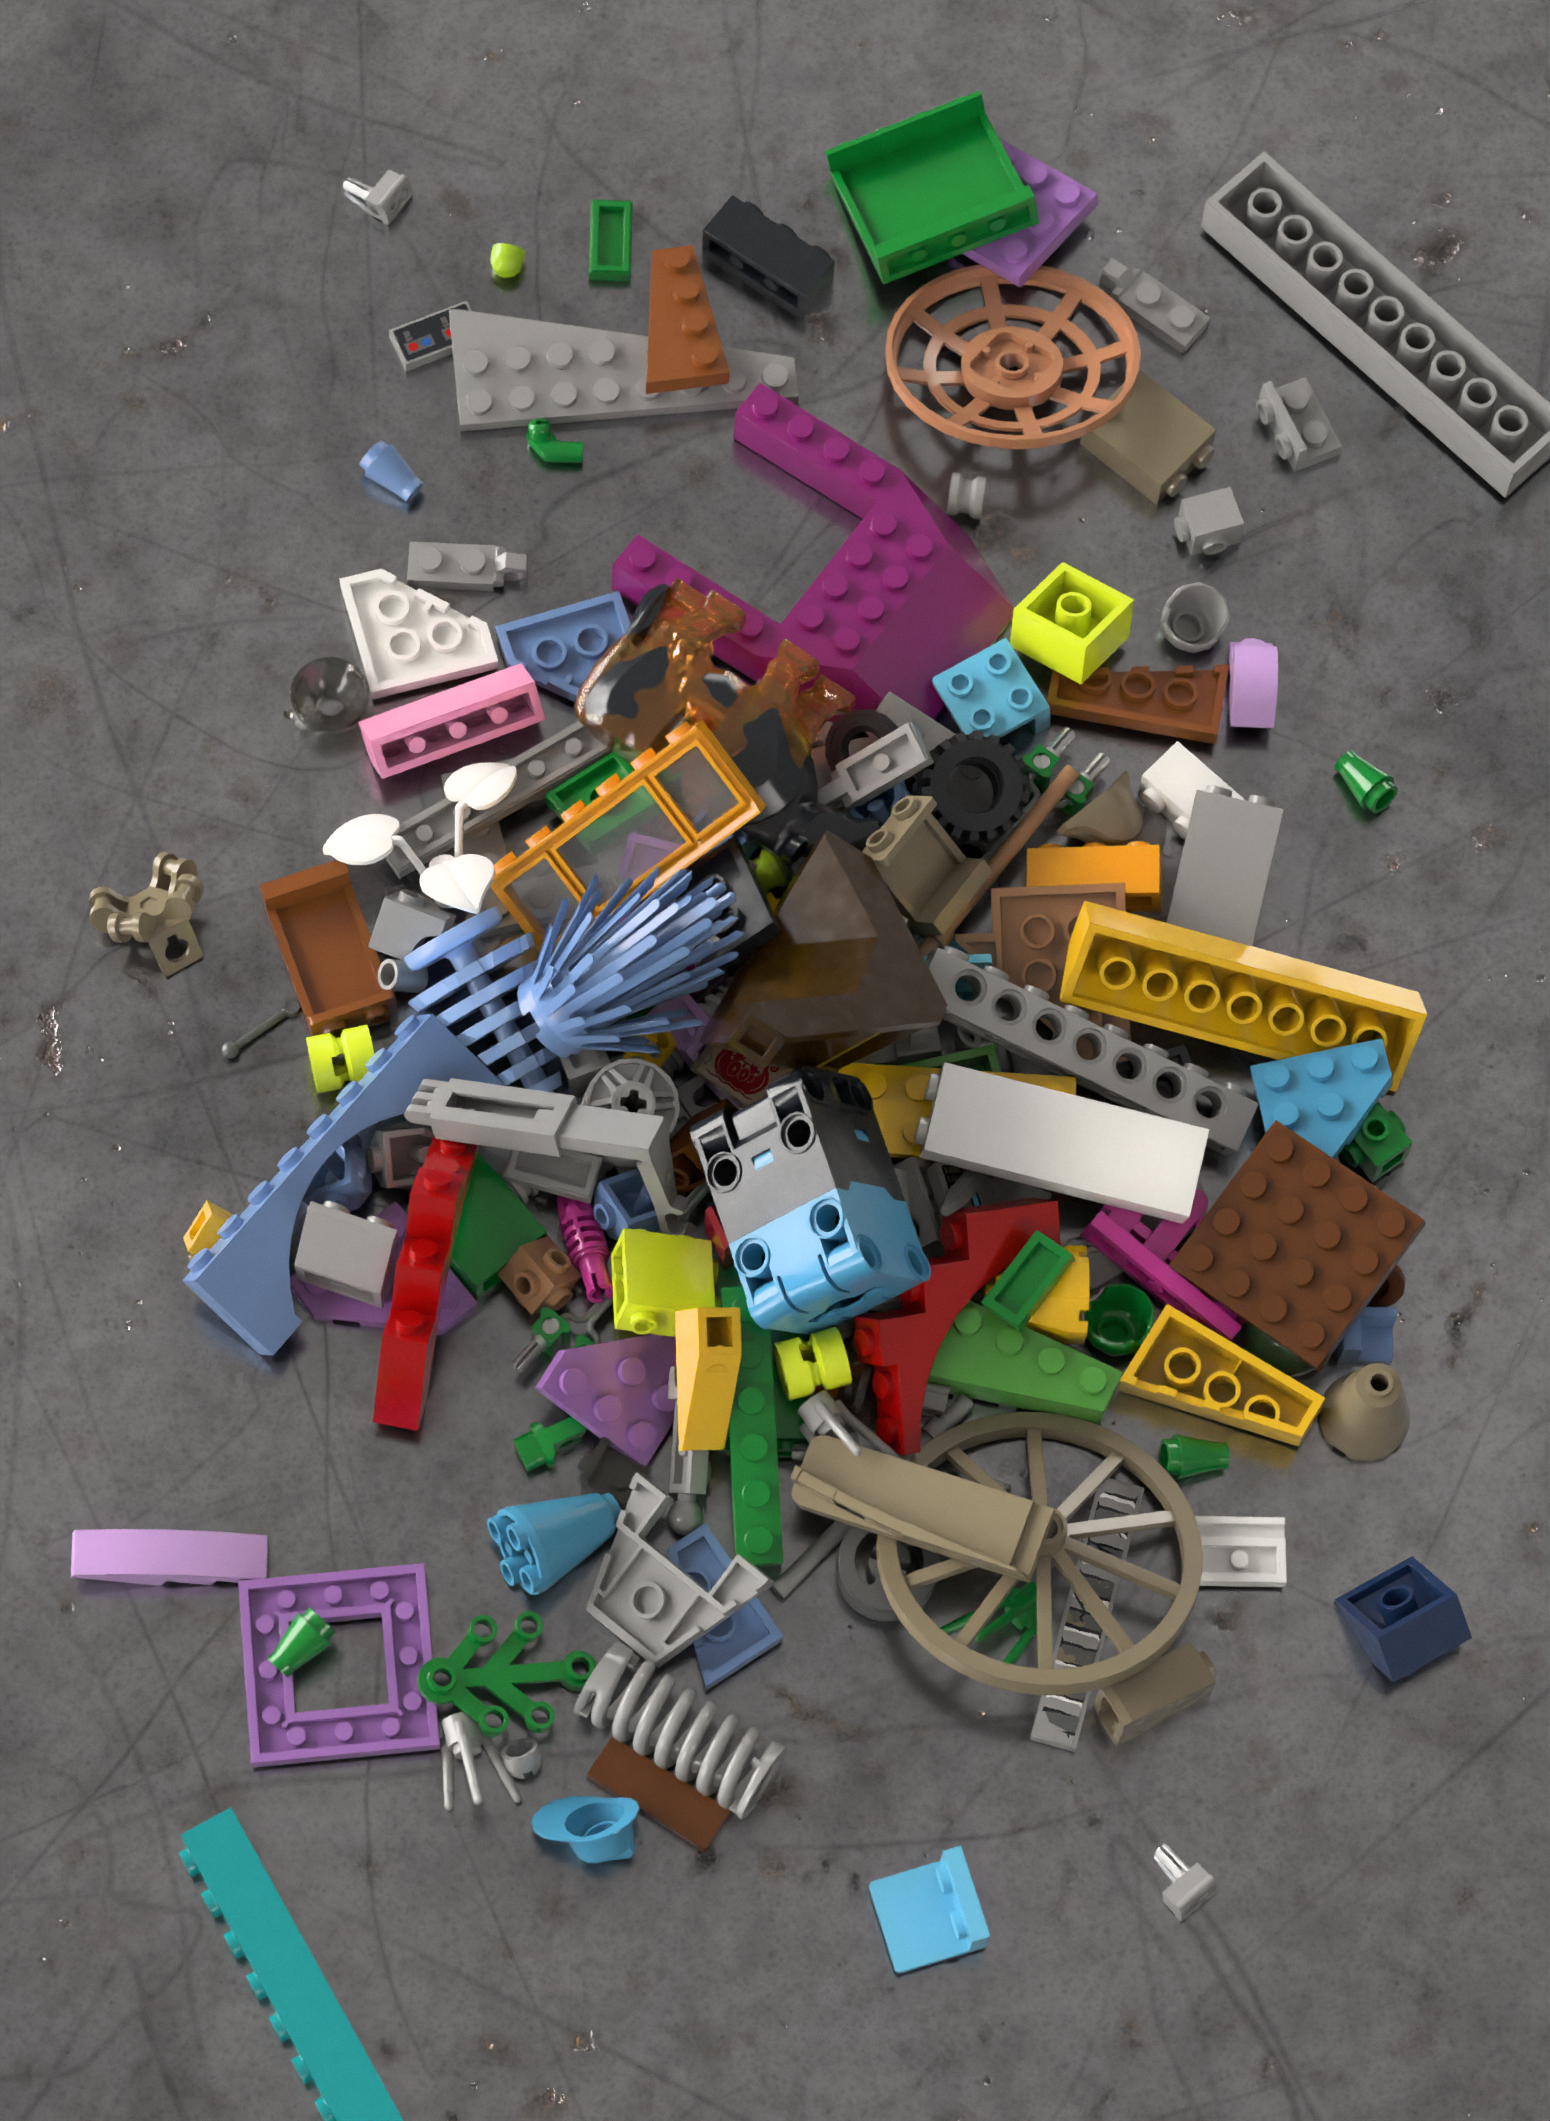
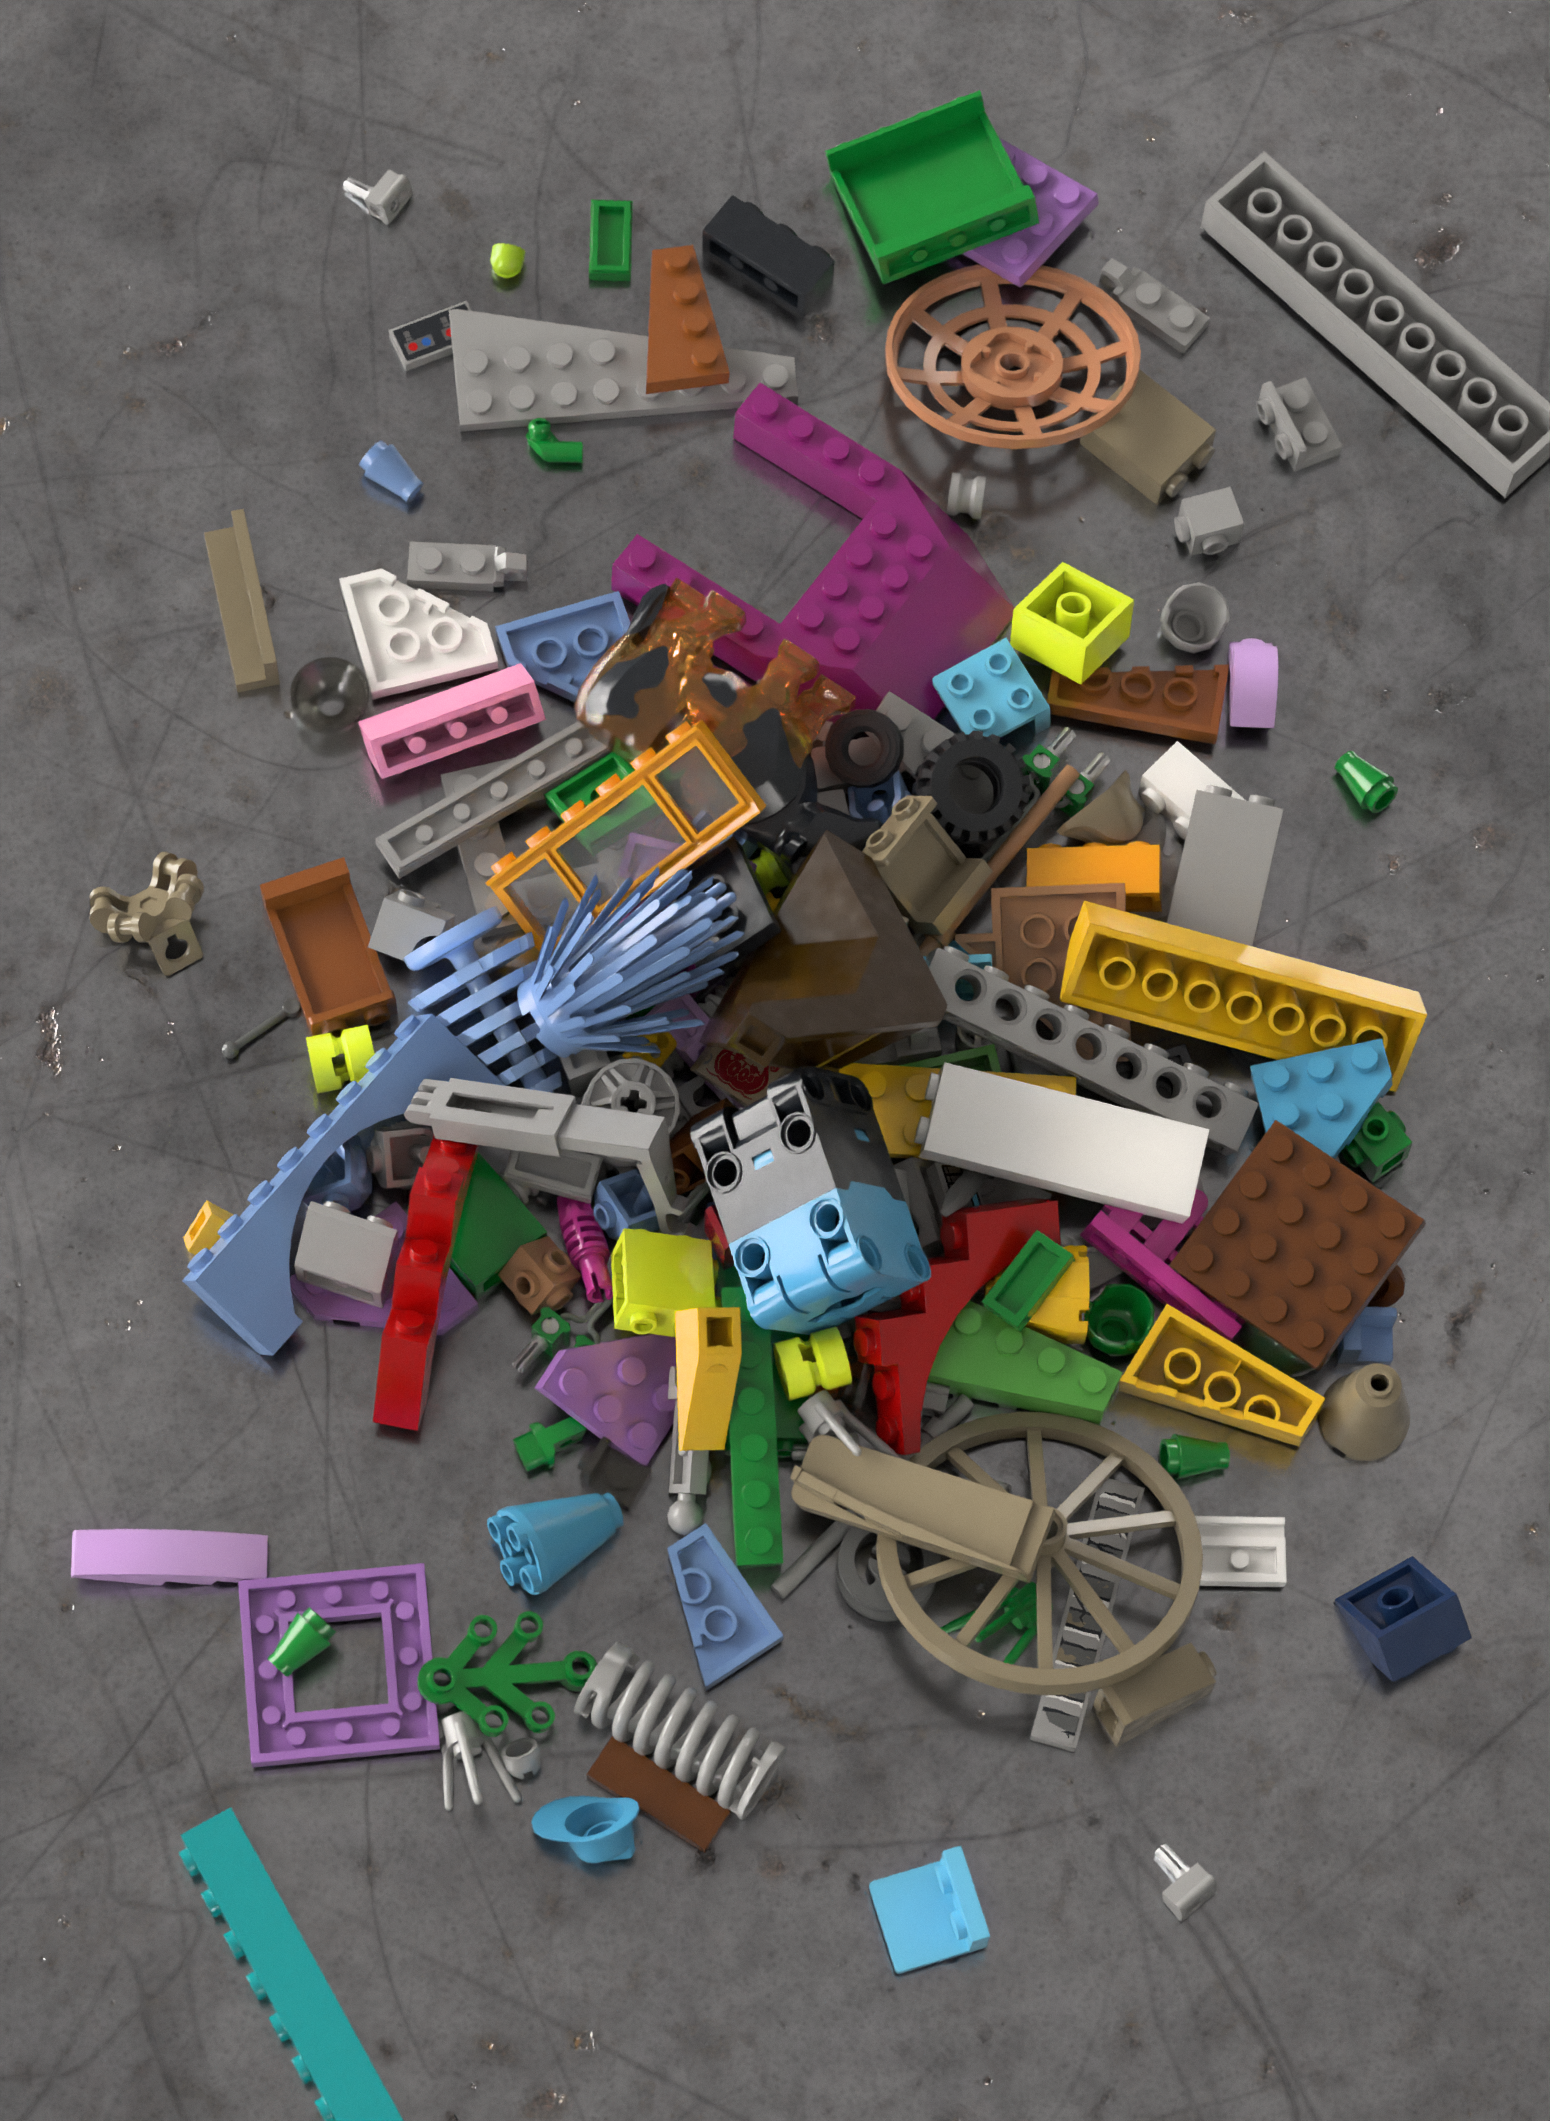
white plant [323,763,517,914] -> none
light grey hinge [378,959,428,993] -> none
light grey wing [585,1472,775,1667] -> none
light grey hinge [817,722,934,810] -> none
none -> dark tan fence [204,509,280,693]

